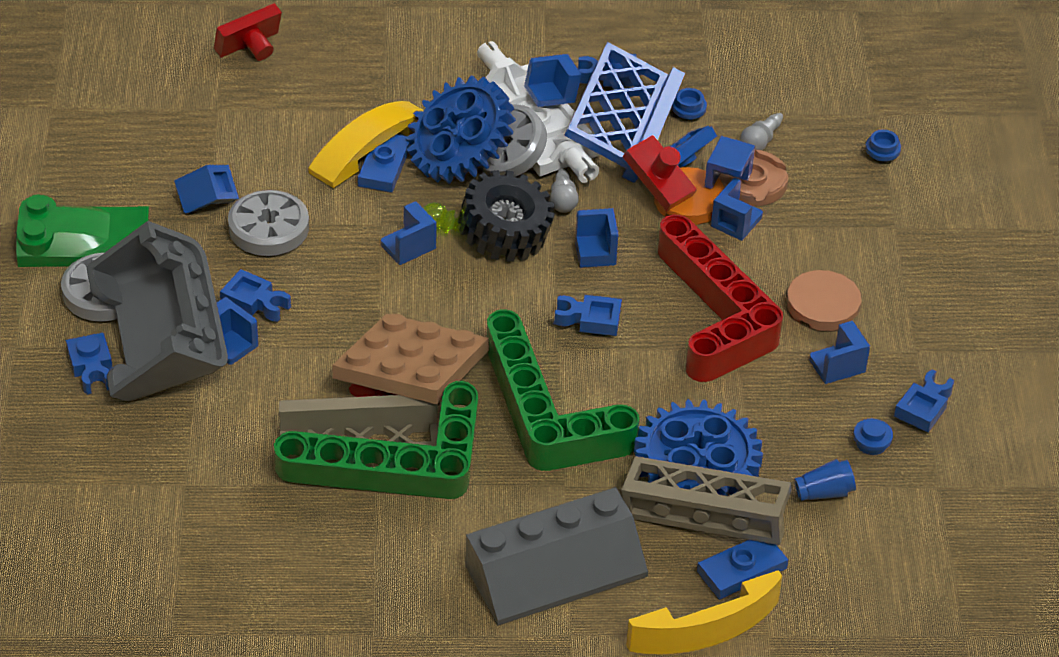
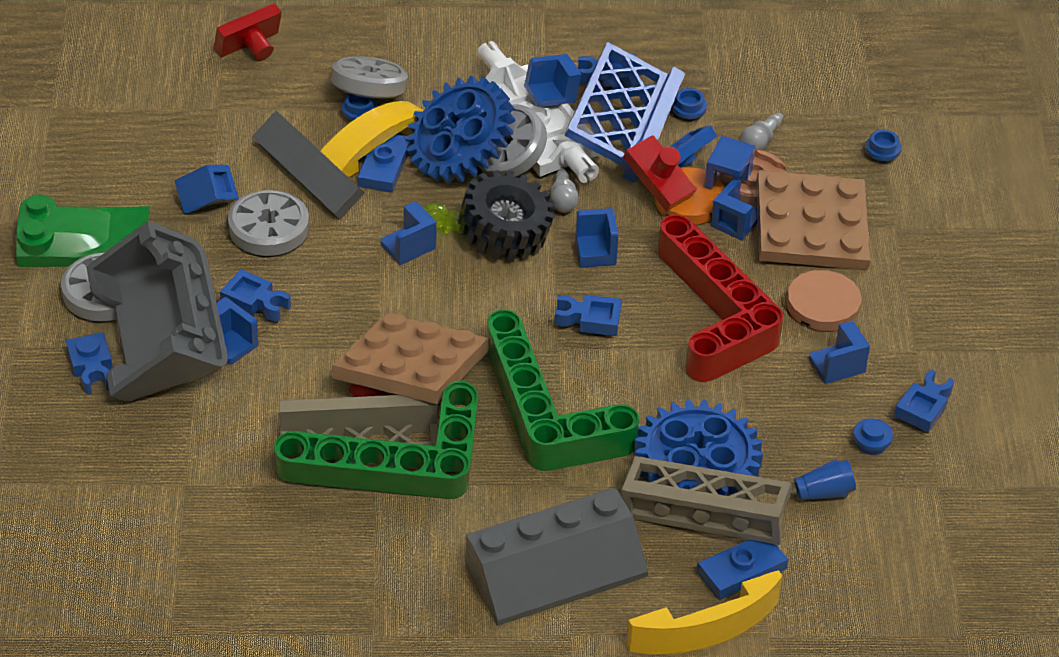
none -> dark grey tile [252,111,365,219]
none -> light grey wheel [330,56,408,99]
none -> blue plate [342,94,377,121]
none -> medium nougat plate [756,170,870,270]

